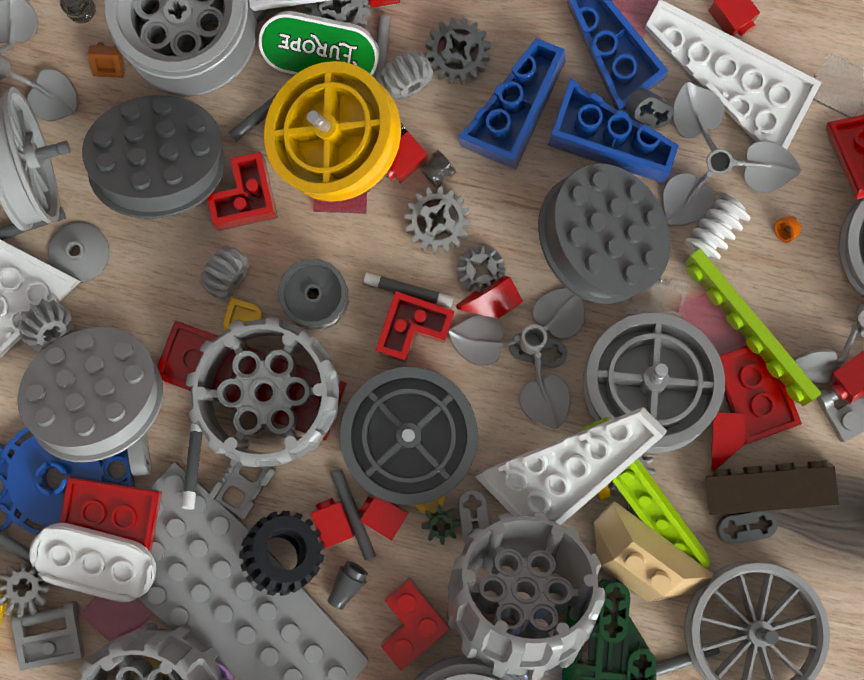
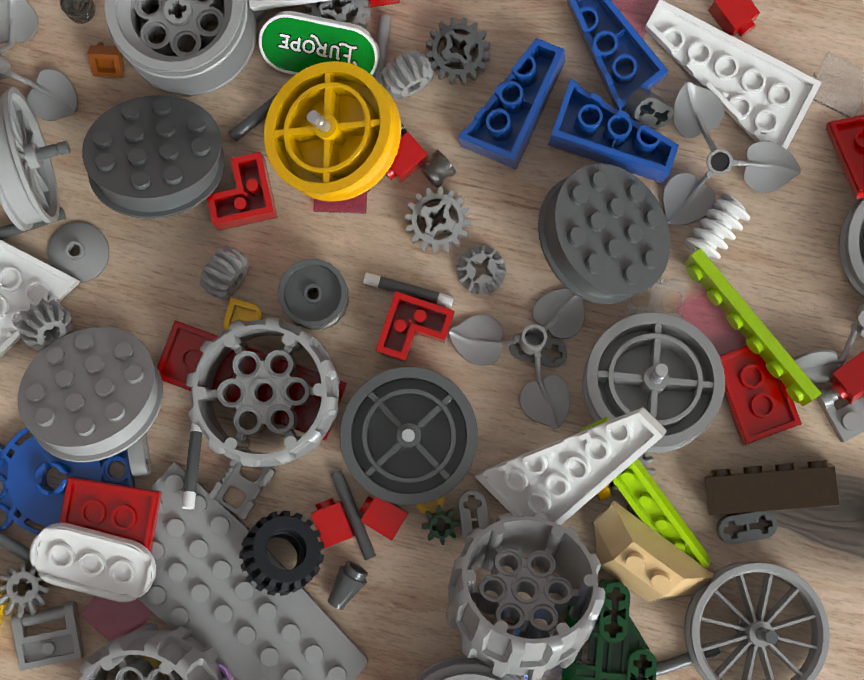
red brick [381,577,450,671] -> none
red slope [456,275,523,319] -> none
red slope [711,412,745,469] -> none
orange hinge [774,216,802,242] -> none

